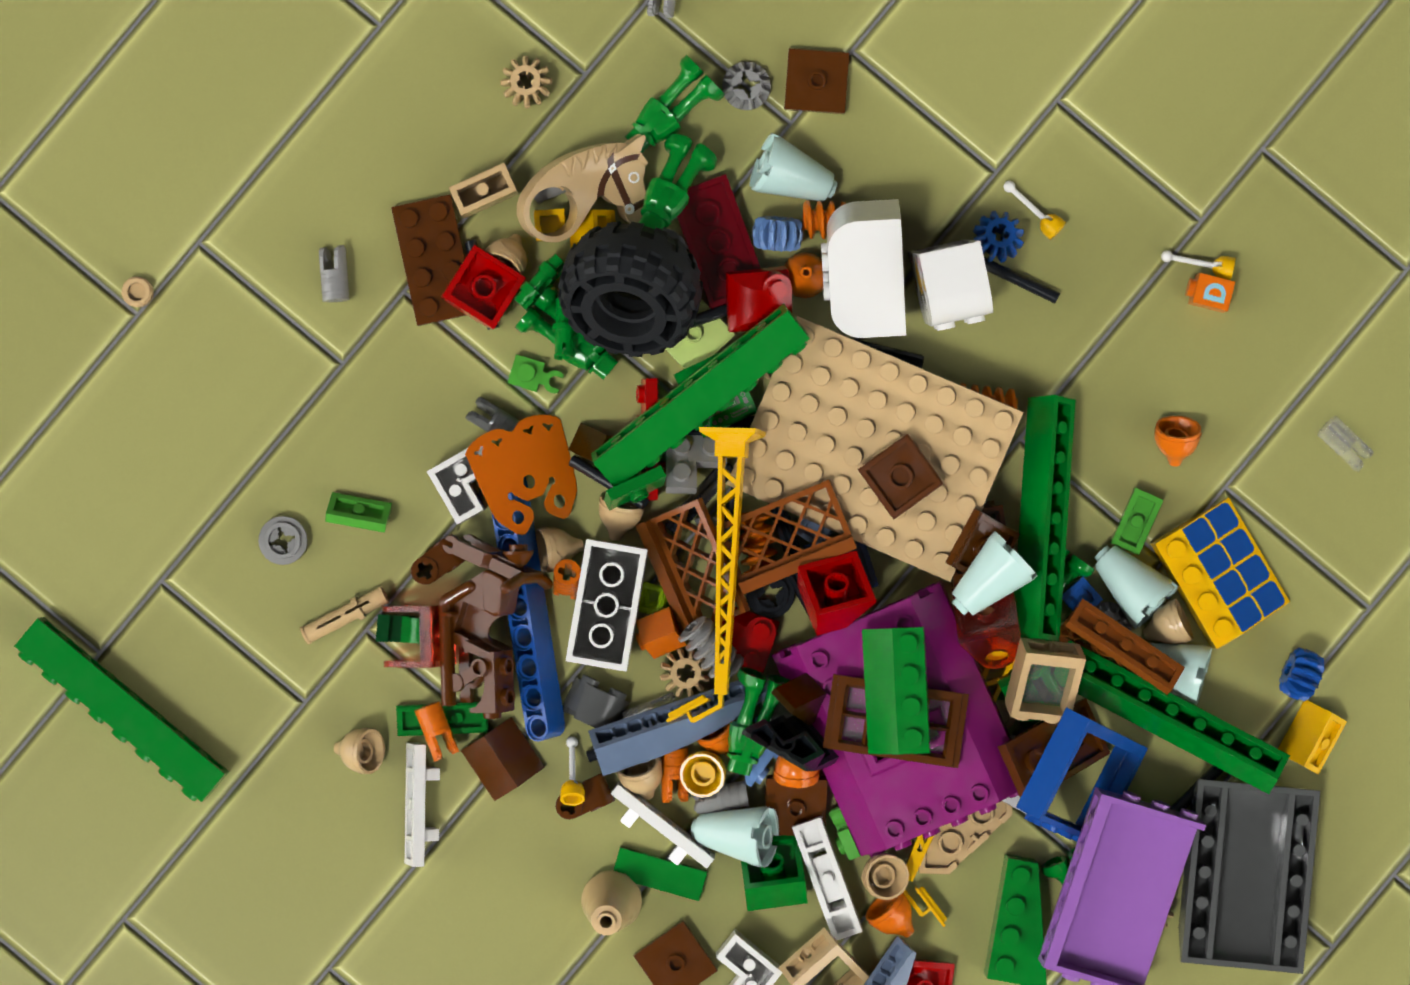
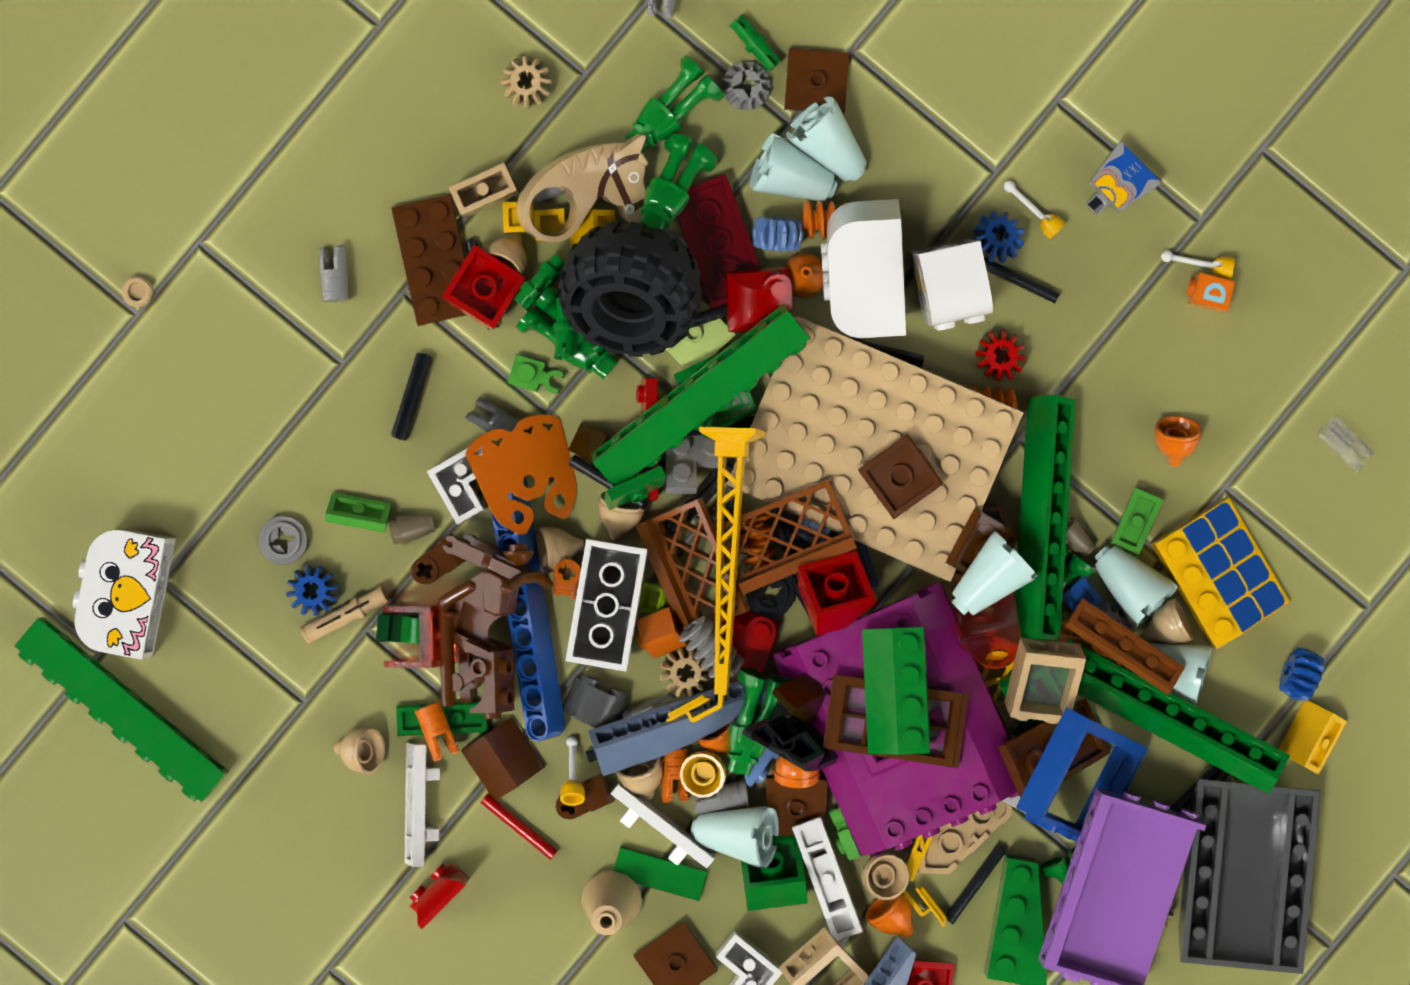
none -> white brick [73,530,176,660]
none -> blue gear [286,565,339,616]
none -> dark tan cone [389,514,435,546]
none -> black axle [391,353,432,441]
none -> red slope [409,863,470,929]
none -> red bar [480,794,558,860]
none -> yellow plate [502,201,534,234]
none -> green pin [729,14,783,73]
none -> light aqua cone [786,97,867,181]
none -> black bar [945,845,1007,925]
none -> red gear [975,330,1027,382]
none -> dark tan cone [1066,517,1096,558]
none -> torso [1085,141,1161,216]

